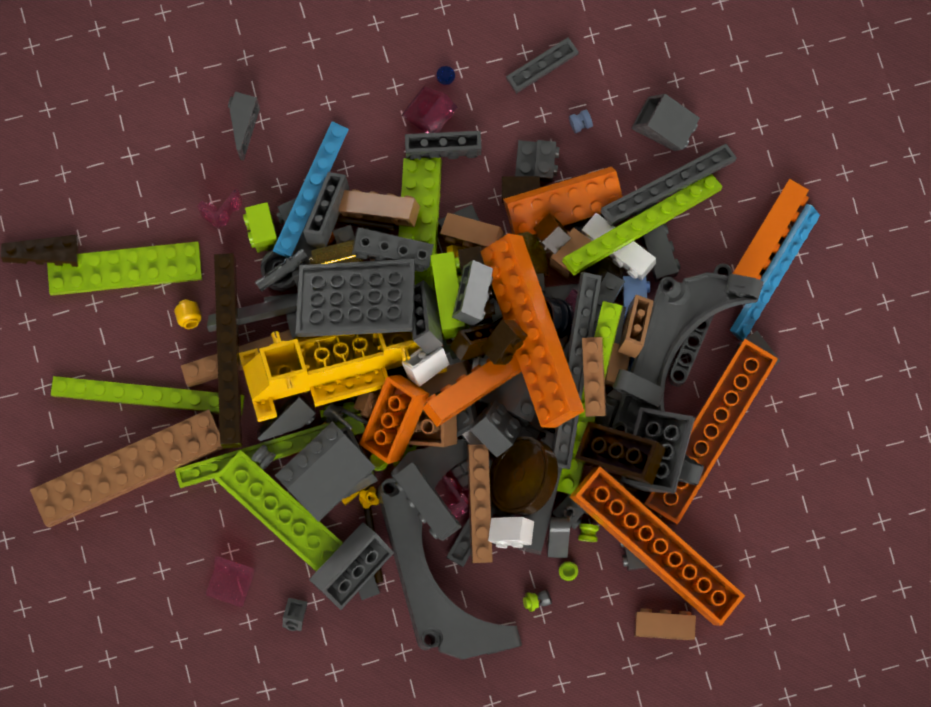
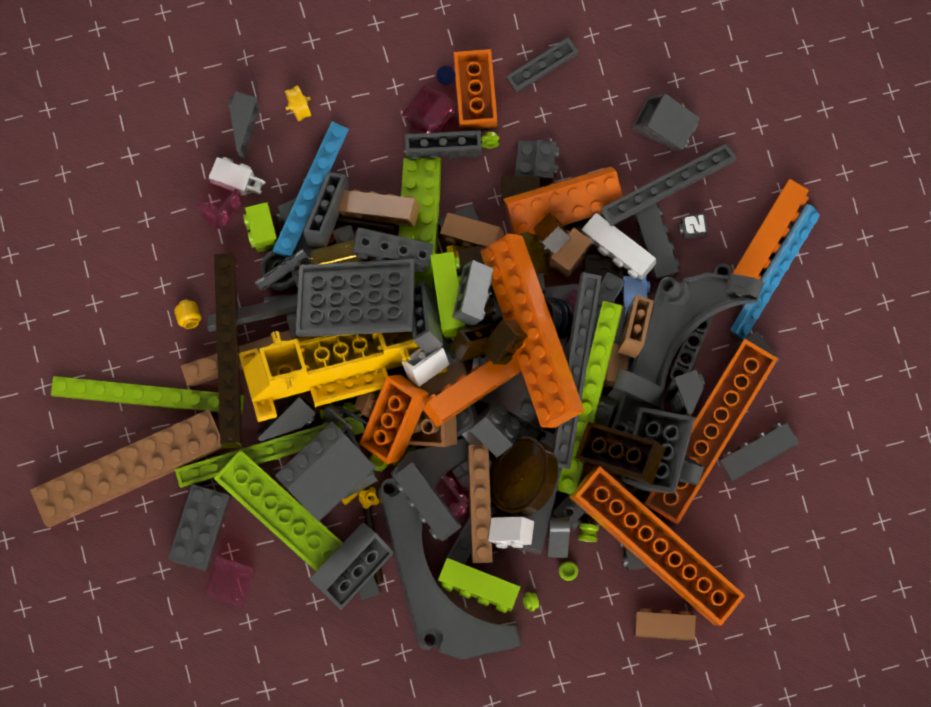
dark brown wing [1,234,79,267] -> none
lime plate [47,242,202,296] -> none
dark grey wheel [252,445,276,469] -> none
dark grey bracket [283,598,308,631] -> none
dark grey hinge [537,589,552,606] -> none
lime plate [562,174,723,276] -> none
sand blue wheel [569,109,593,133] -> none
medium nougat plate [582,337,606,417] -> none
none -> dark grey brick [168,484,231,572]
none -> white brick [209,157,265,196]
none -> yellow wheel [285,85,311,122]
none -> lime brick [438,558,520,613]
none -> orange brick [454,49,497,131]
none -> lime plate [481,132,499,149]
none -> dark grey slope [665,370,705,416]
none -> brick [678,214,708,240]
none -> dark grey brick [718,423,799,483]

